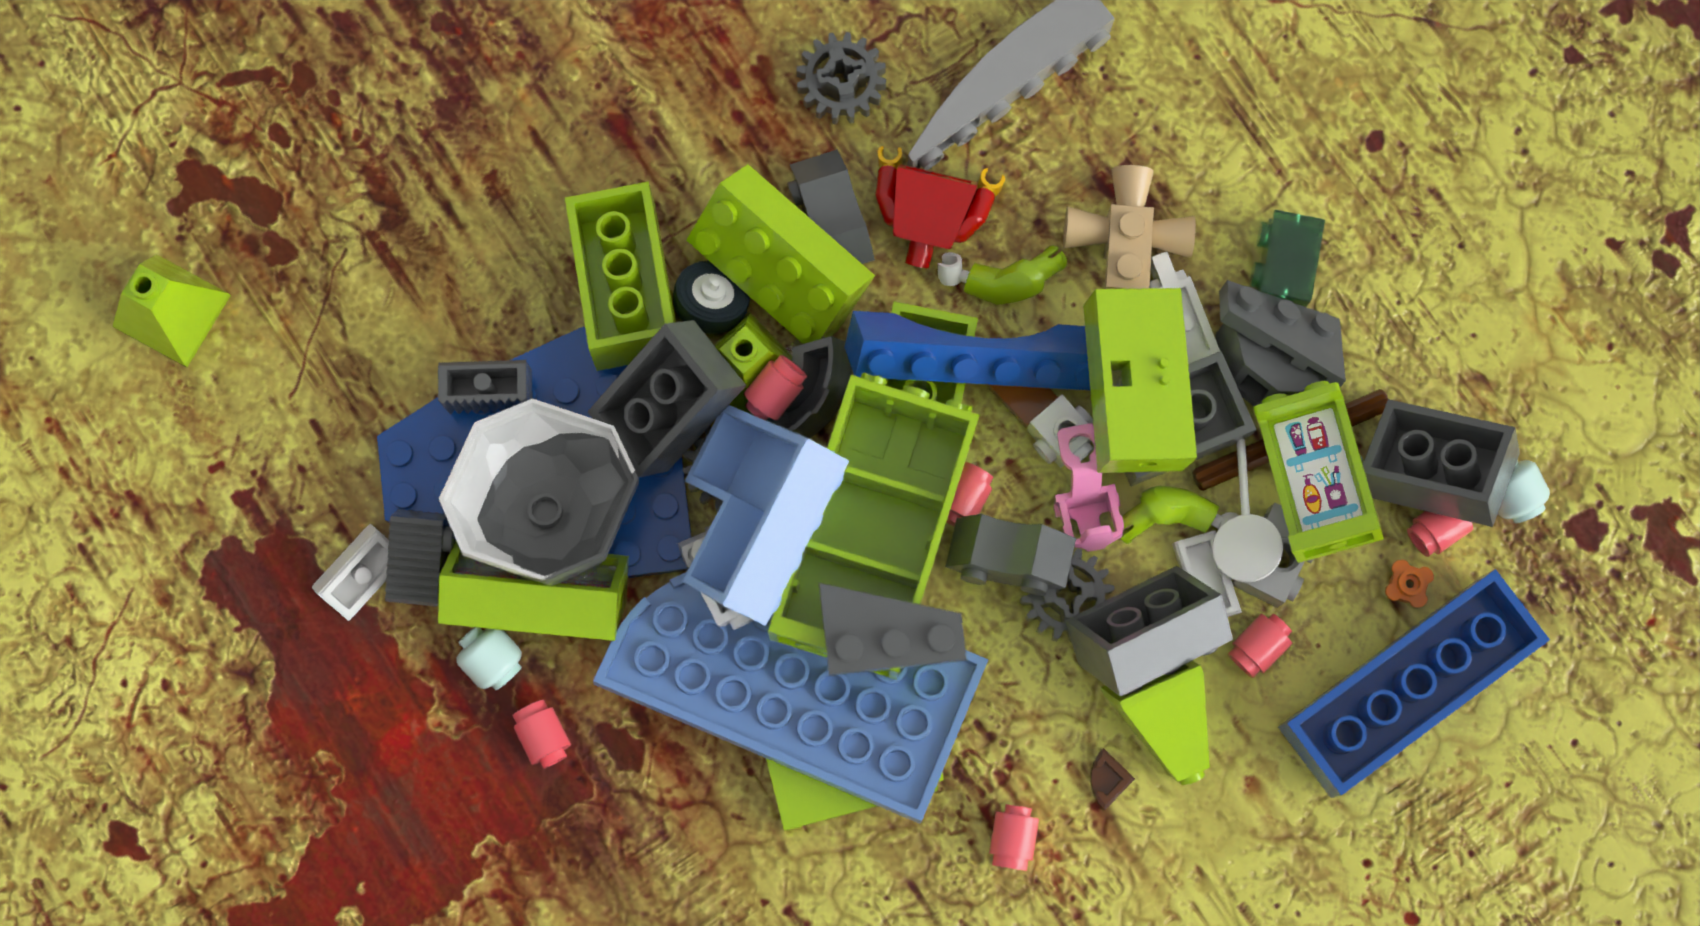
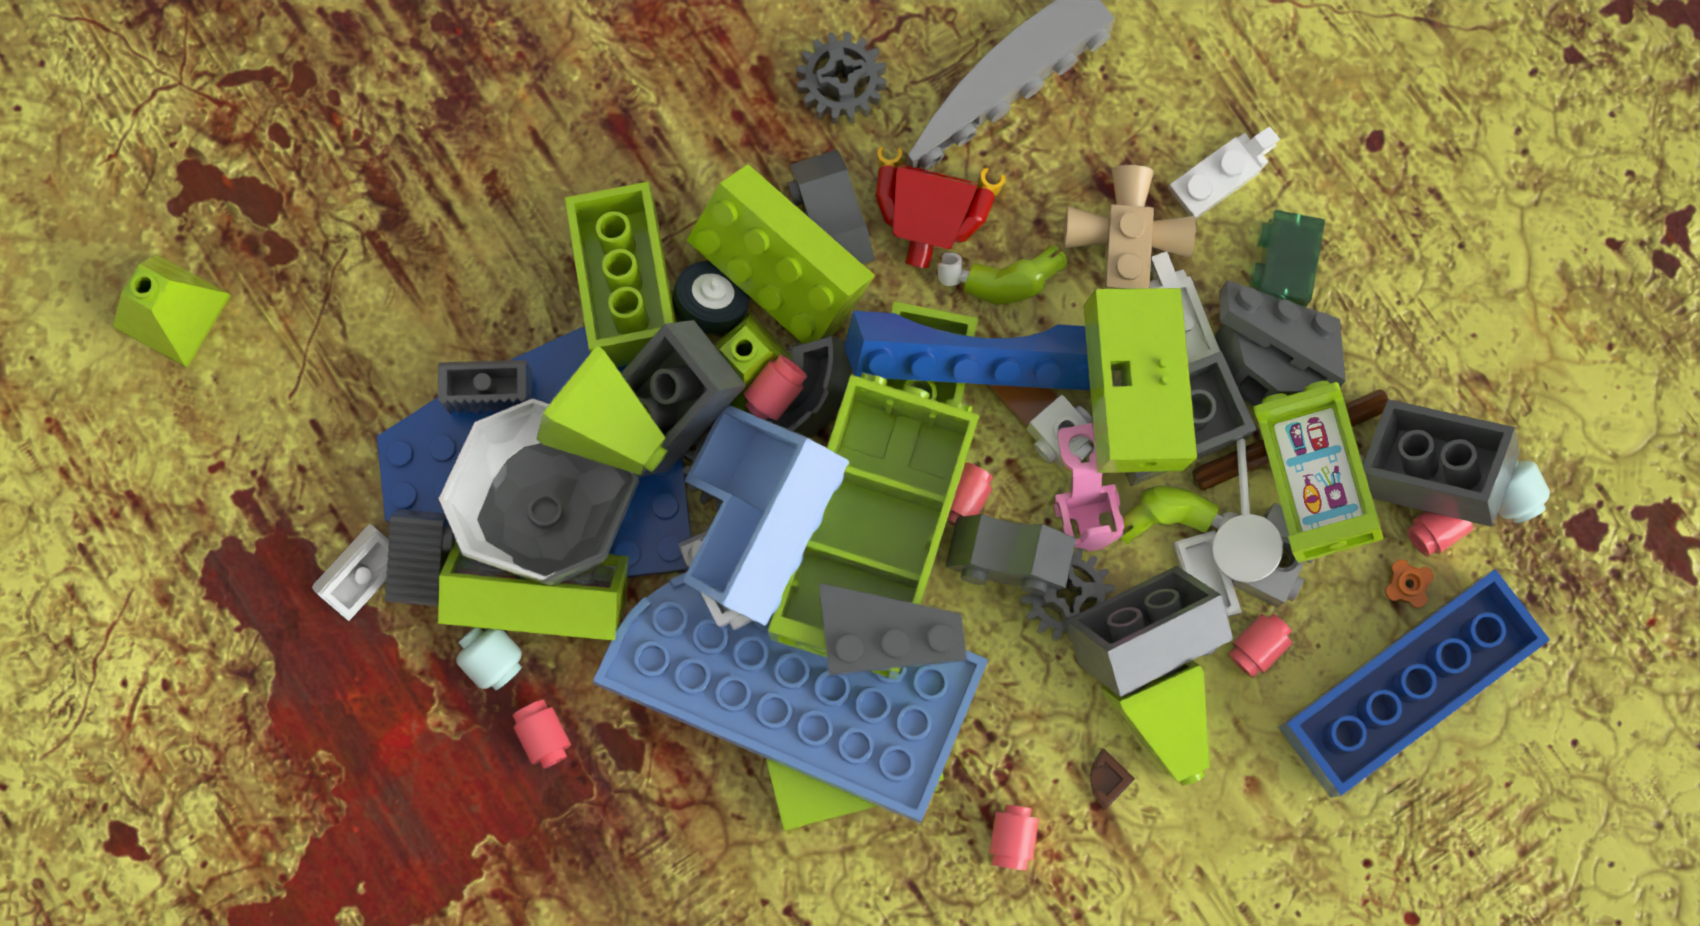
none -> lime slope [536,346,668,475]
none -> white hinge [1168,126,1280,220]

